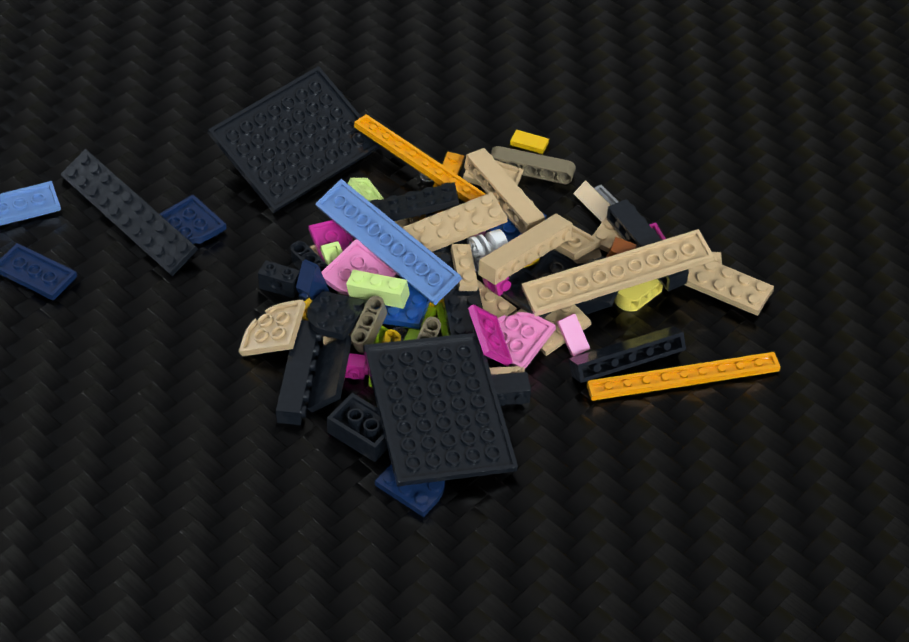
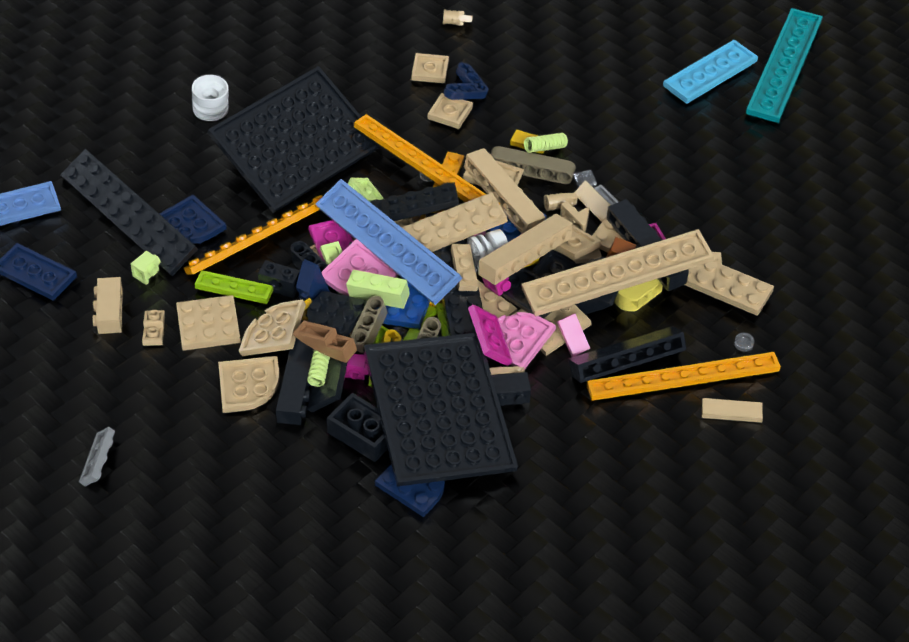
none -> light grey plate [79,427,115,486]
none -> tan brick [93,277,123,334]
none -> yellowish green brick [131,251,161,285]
none -> tan slope [142,310,165,346]
none -> tan plate [176,295,241,351]
none -> light orange plate [184,191,328,275]
none -> white wheel [192,75,229,121]
none -> lime plate [195,270,273,304]
none -> tan plate [218,356,280,413]
none -> medium nougat slope [293,321,357,363]
none -> yellowish green piece [307,350,330,387]
none -> tan plate [412,53,449,83]
none -> tan plate [428,93,473,129]
none -> tan hinge [443,9,472,26]
none -> dark blue beam [443,62,489,100]
none -> yellowish green piece [524,133,568,153]
none -> tan hinge [544,193,578,211]
none -> tan slope [560,201,590,232]
none -> clear tile [574,170,597,188]
none -> medium azure plate [663,40,758,104]
none -> tan tile [702,398,763,423]
none -> clear tile [734,333,754,352]
none -> teal plate [746,8,823,123]

